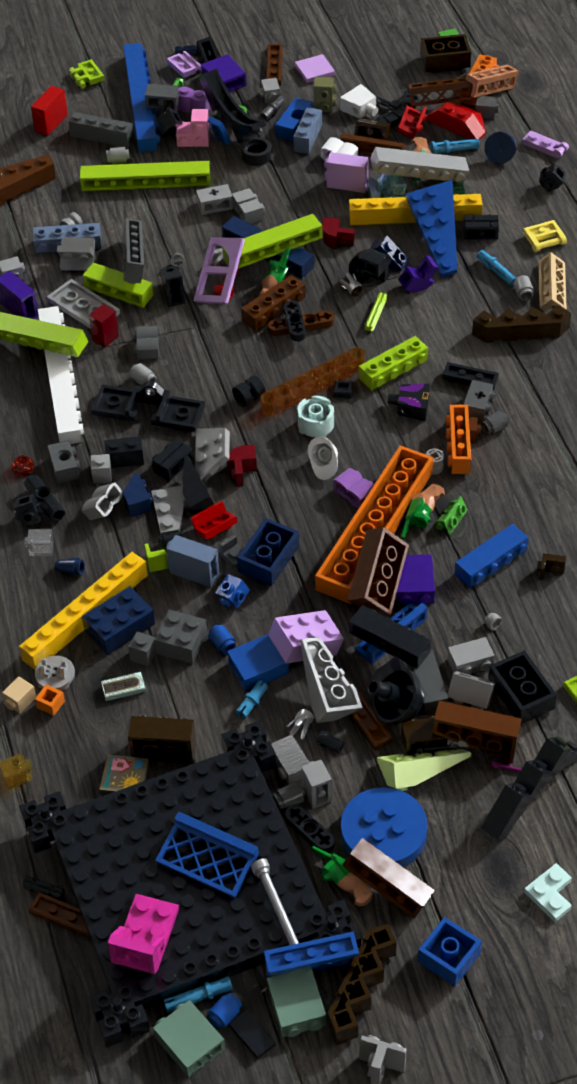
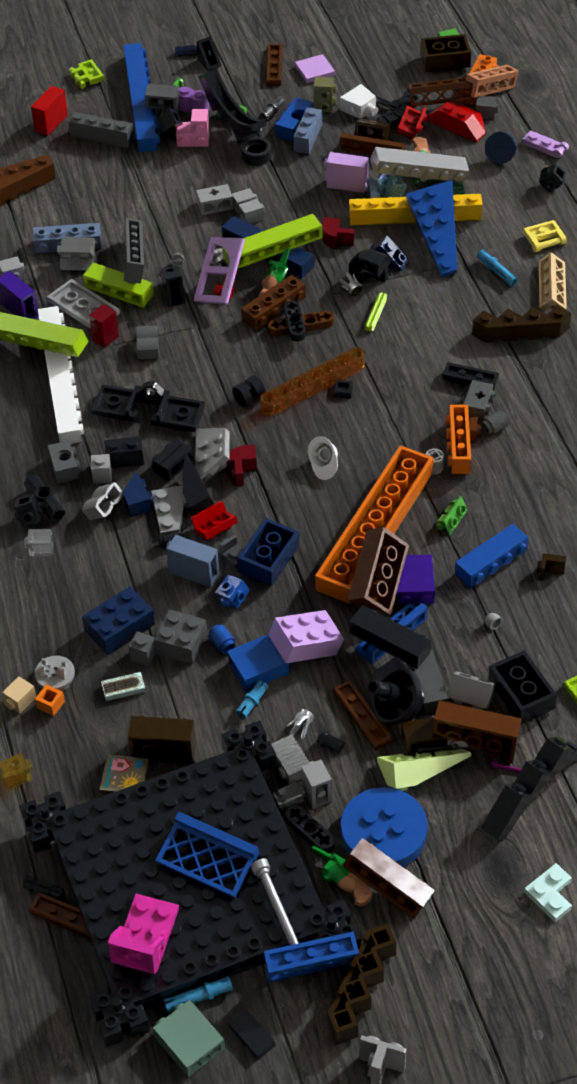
clear red plate [11,455,35,476] -> none
yellow brick [19,552,148,670] -> none
dark blue cone [55,557,85,577] -> none
light grey wheel [59,212,83,226] -> none
lime brick [80,161,210,191] -> none
light grey brick [106,146,130,165] -> none
light grey brick [130,363,157,385] -> none
lime panel [144,544,169,572] -> none
lavender plate [167,51,201,78] -> none
dark purple brick [201,54,247,92] -> none
blue tile [208,116,231,145] -> none
blue brick [208,993,242,1028] -> none
light grey brick [260,78,280,104] -> none
sand green brick [267,967,326,1037] -> none
light aqua brick [297,396,334,437] -> none
light grey wedge [300,637,363,723] -> none
white brick [321,137,358,160] -> none
medium lavender brick [333,468,374,508] -> none
lime brick [359,336,428,391] -> none
black torso [388,384,430,421] -> none
dark purple brick [398,256,438,292] -> none
green animal [401,484,445,540] -> none
blue brick [418,917,482,987] -> none
dark azure pin [430,138,480,154] -> none
light grey brick [447,637,495,675] -> none
black brick [464,215,499,239] -> none
light grey brick [513,275,534,301] -> none

